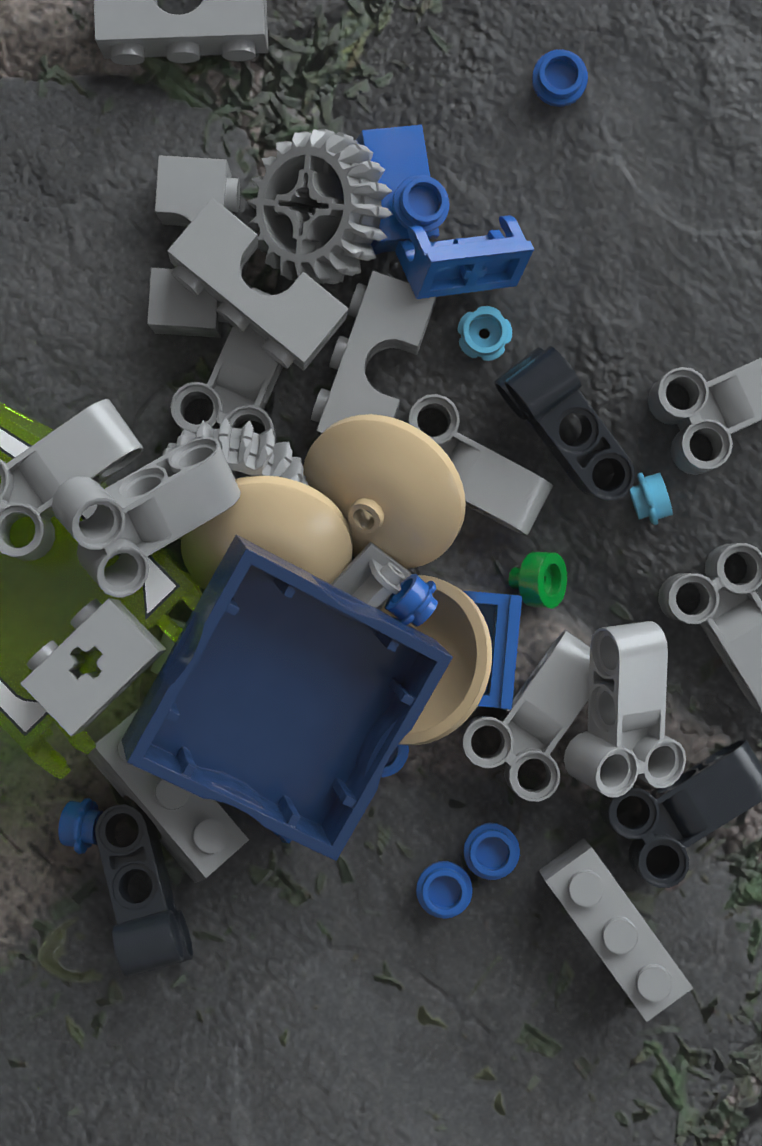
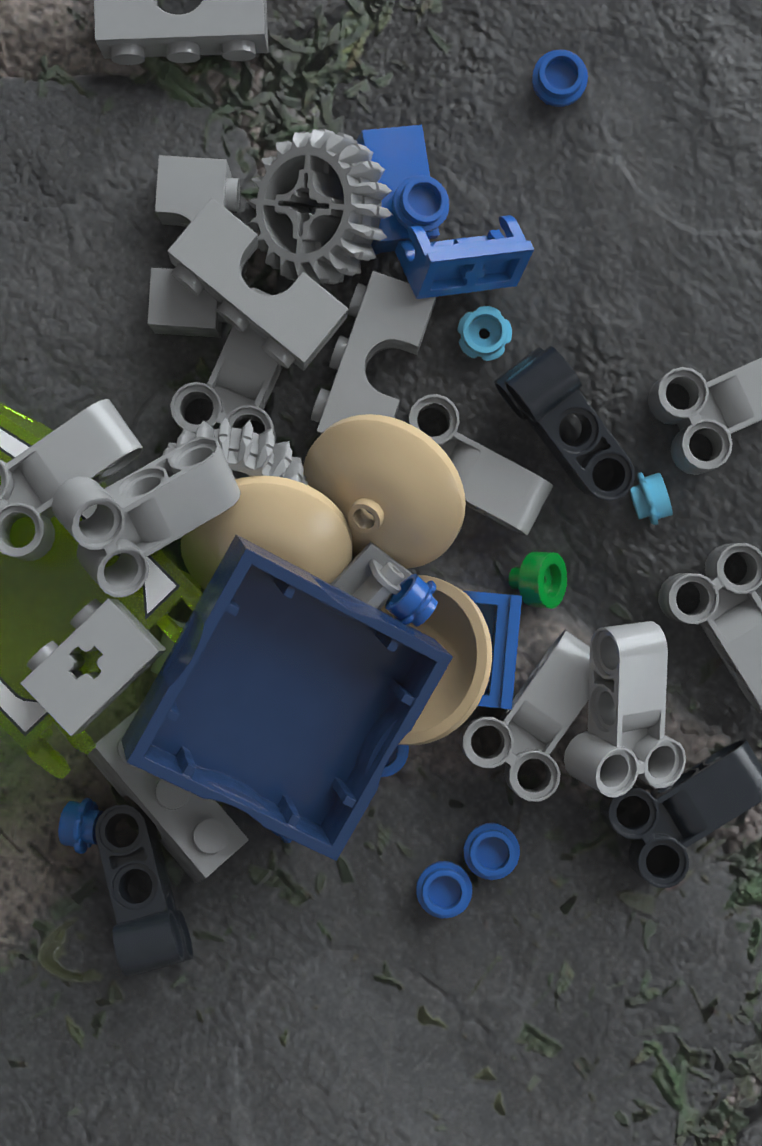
light grey arch [539,838,693,1022] -> none

